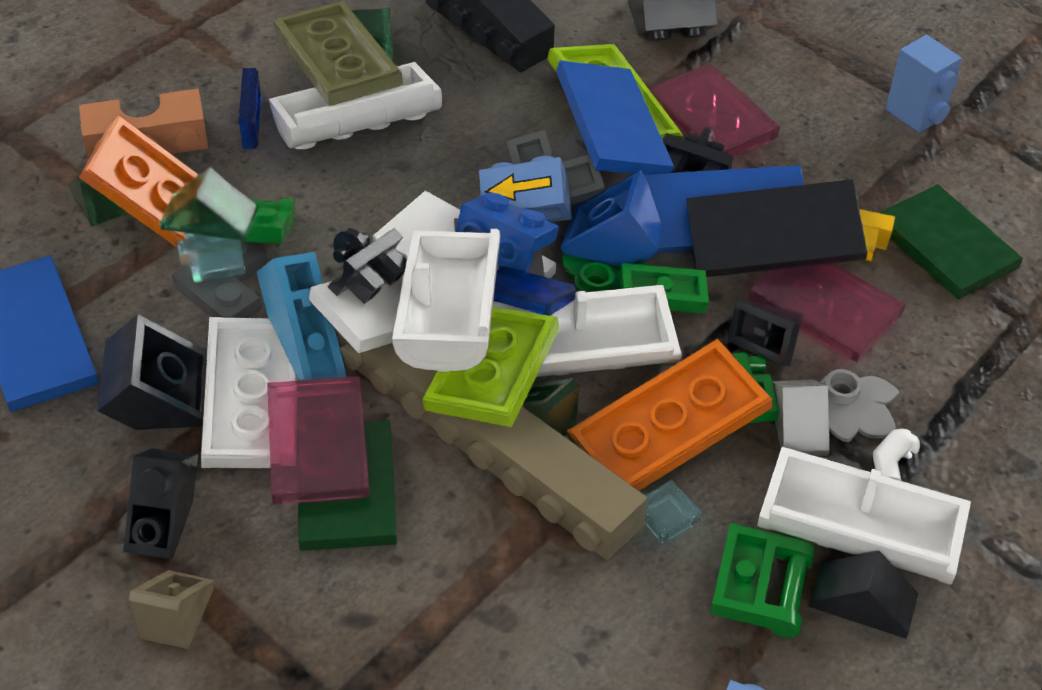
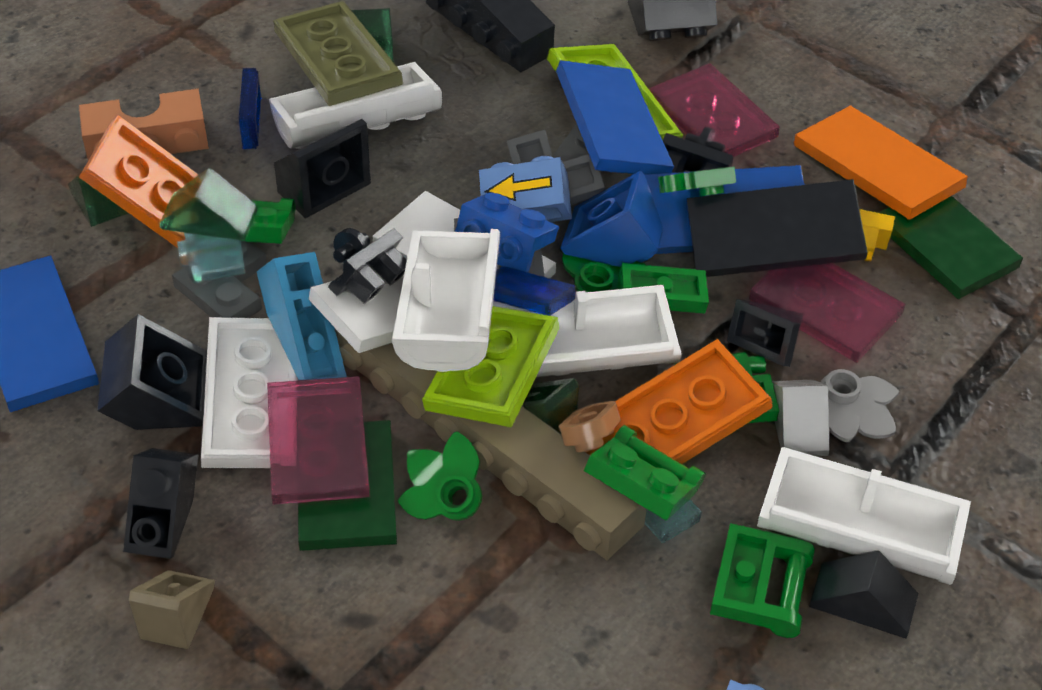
white arm [873,429,920,481] -> none
medium blue brick [885,34,962,133] -> none
none -> black slope [274,119,371,219]
none -> green plate [398,431,482,521]
none -> medium nougat plate [559,401,621,452]
none -> green plate [583,425,706,521]
none -> green plate [658,166,736,196]
none -> orange tile [794,105,968,220]

